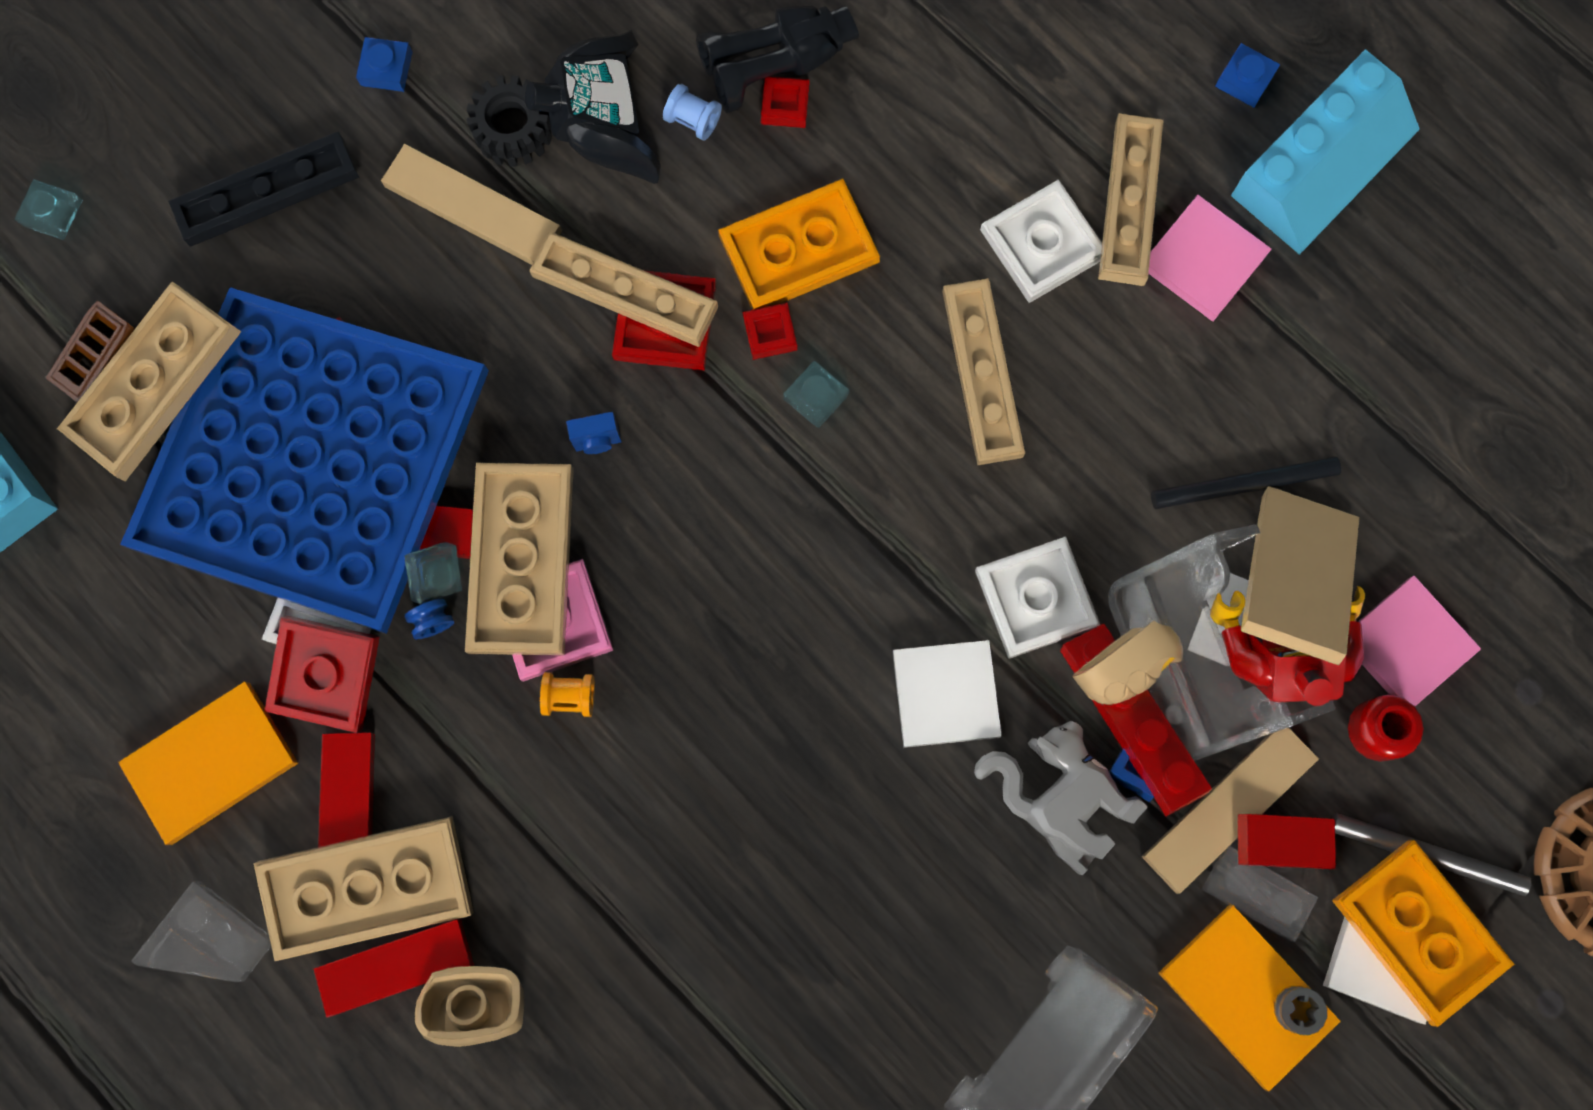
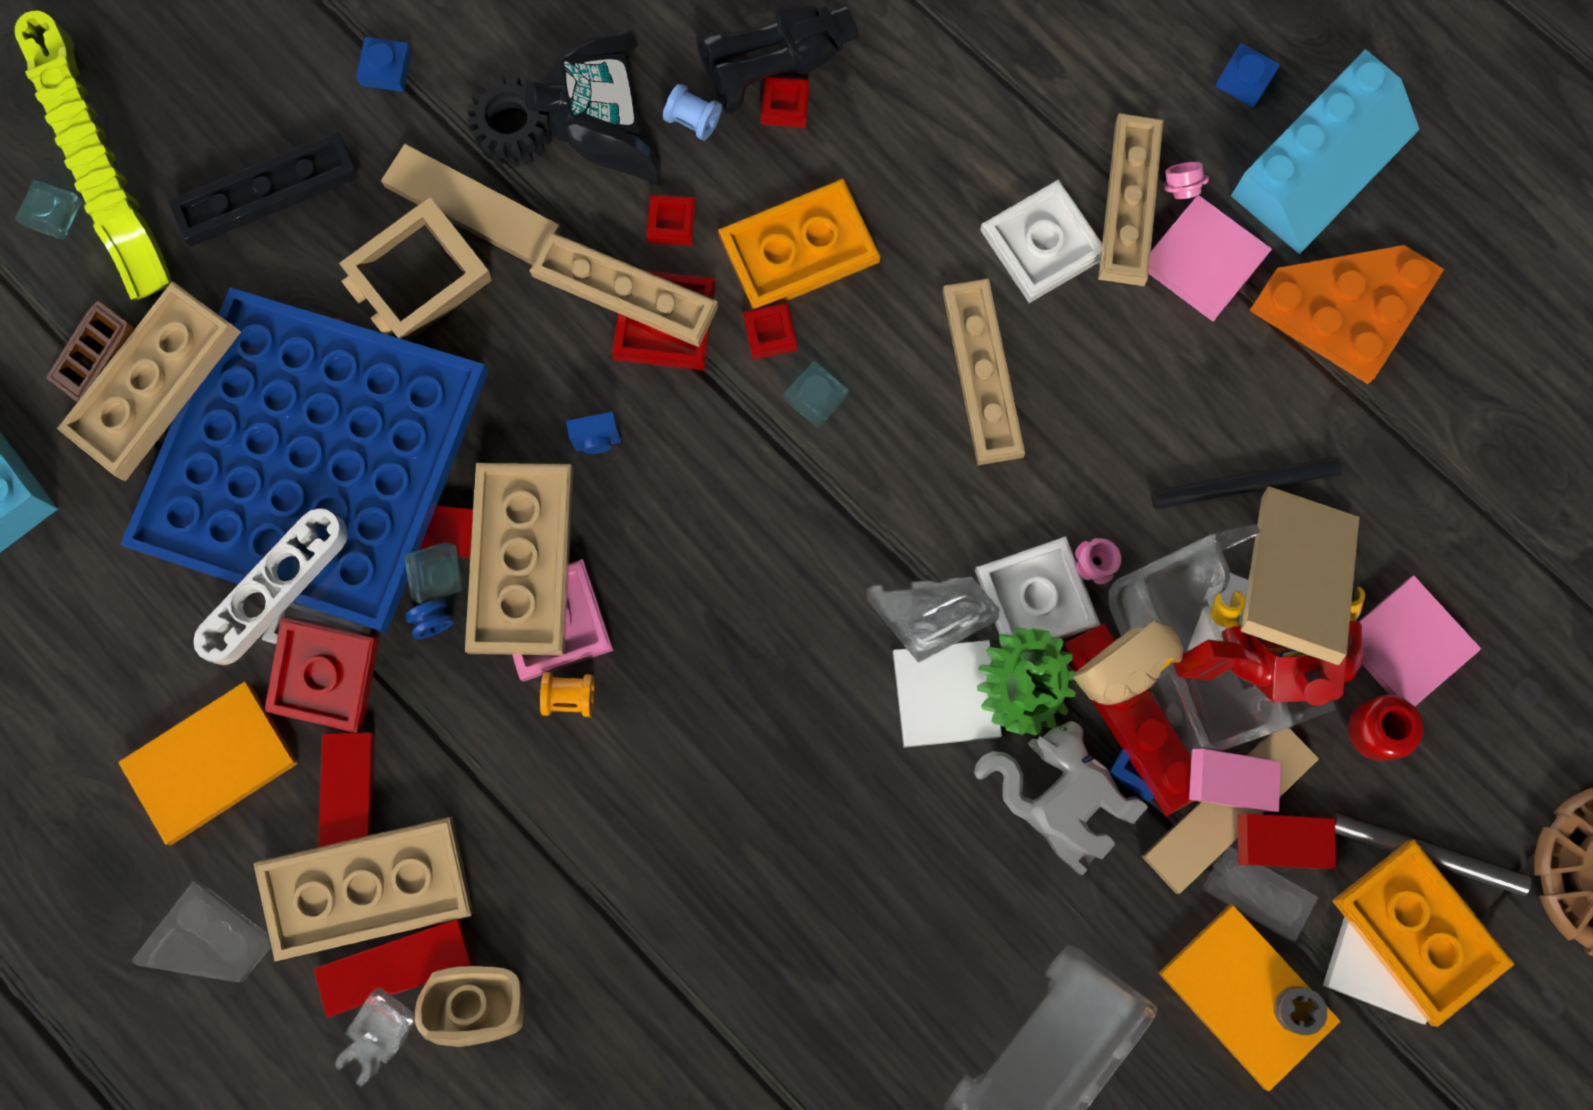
none -> neon yellow piece [15,11,172,302]
none -> white beam [193,509,348,665]
none -> clear plate [335,987,415,1086]
none -> tan window [339,197,492,342]
none -> red tile [646,195,696,246]
none -> clear wing [867,577,1000,663]
none -> bright green gear [977,627,1076,735]
none -> bright pink plate [1075,538,1121,584]
none -> bright pink plate [1163,162,1209,199]
none -> red tile [1173,639,1247,680]
none -> bright pink tile [1189,749,1281,812]
none -> orange plate [1249,245,1444,384]

